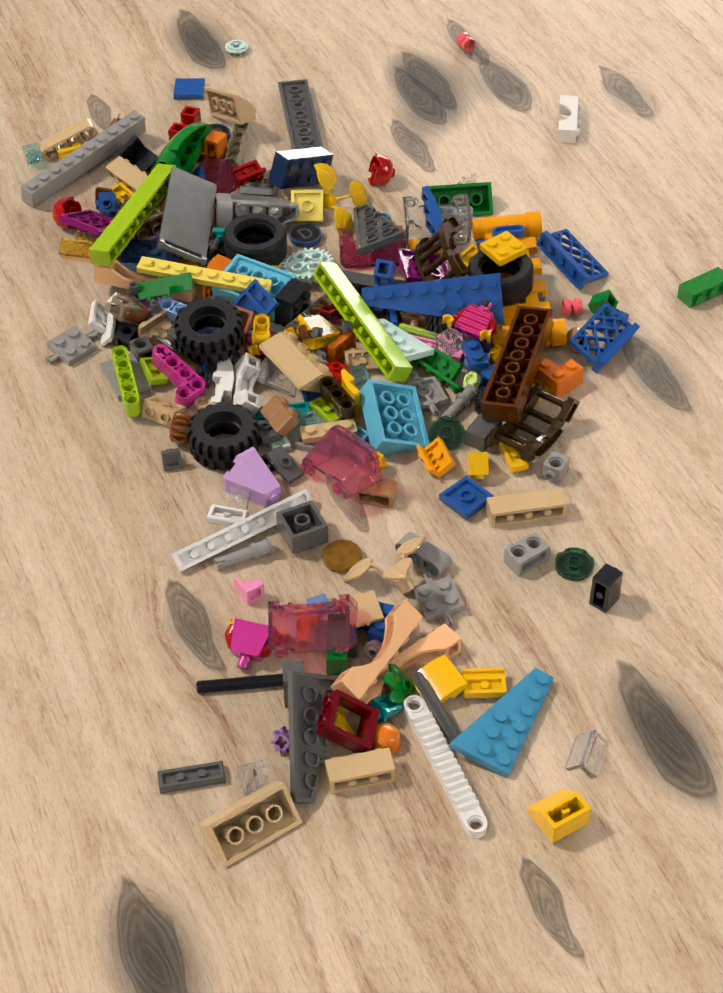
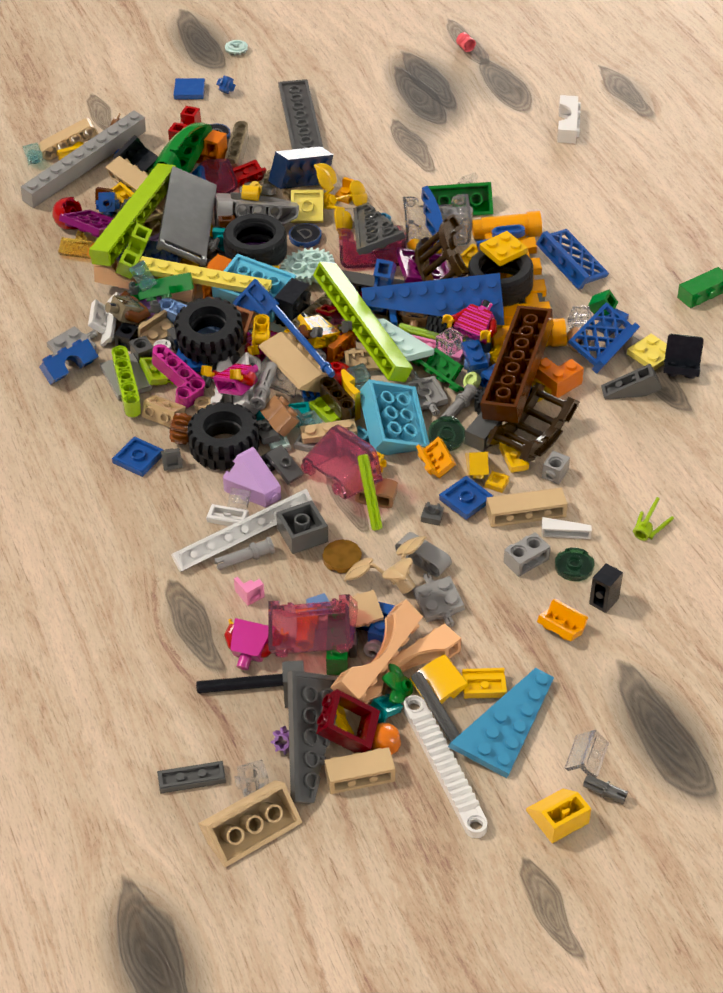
dark brown axle [149,335,203,375] -> none
tan slope [204,86,256,125] -> none
red cylinder [368,153,395,186] -> none
coral wheel [562,298,582,316] -> none
none -> blue arch [39,338,99,385]
none -> blue tile [112,436,164,477]
none -> lime arch [115,223,152,279]
none -> clear light blue bracket [129,260,157,292]
none -> torso [201,362,258,396]
none -> blue gear [216,75,236,94]
none -> reddish brown tile [218,215,235,228]
none -> yellow piece [241,181,262,201]
none -> light grey pin [250,362,278,410]
none -> blue bar [272,305,335,377]
none -> light orange bracket [335,177,354,204]
none -> lime axle [357,454,383,531]
none -> dark grey tile [421,502,444,526]
none -> yellow tile [485,471,510,493]
none -> light orange bracket [537,599,588,641]
none -> white piece [542,517,592,539]
none -> clear brick [567,306,592,333]
none -> dark grey axle [583,775,628,804]
none -> dark grey slope [601,364,662,400]
none -> light yellow plate [627,334,667,370]
none -> lime plant [633,497,674,541]
none -> black bracket [663,333,704,379]

